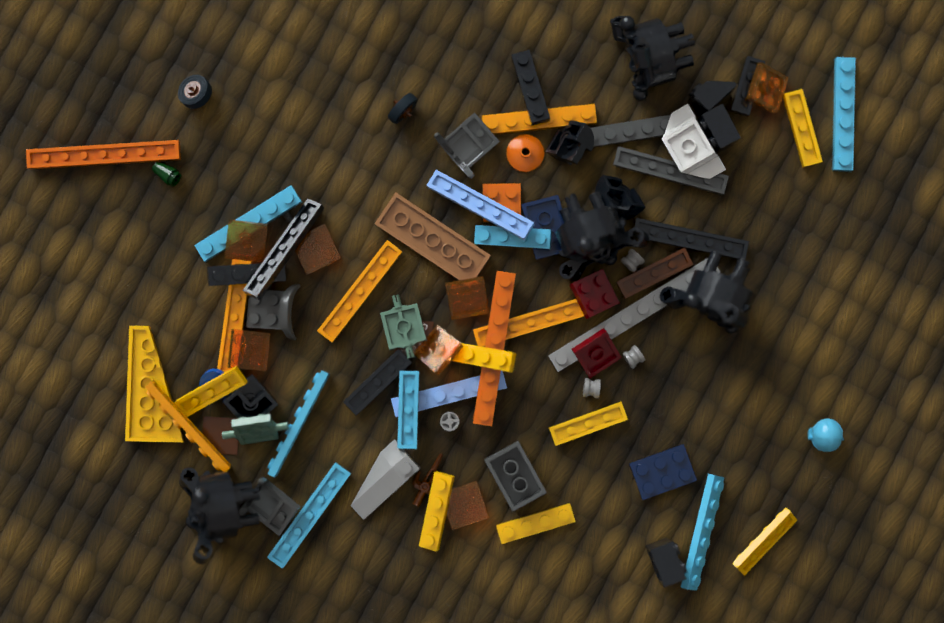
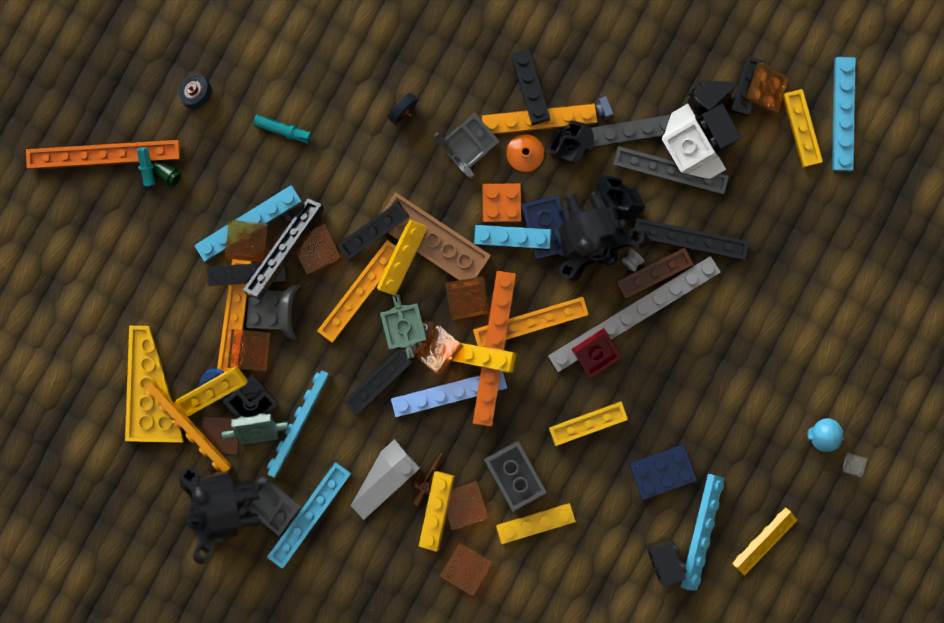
medium azure plate [397,371,419,449] -> none
light blue plate [426,170,535,241] -> none
light grey wheel [440,412,459,431] -> none
dark red plate [570,269,620,319] -> none
light grey wheel [583,378,601,398] -> none
black piece [610,16,695,101] -> none
light grey wheel [622,345,645,369] -> none
black piece [660,251,756,334] -> none
none -> teal axle [137,147,155,186]
none -> teal pin [253,114,311,144]
none -> black plate [337,201,410,260]
none -> yellow plate [377,219,428,296]
none -> clear orange plate [440,542,493,596]
none -> sand blue plate [596,96,613,120]
none -> clear plate [842,453,867,477]

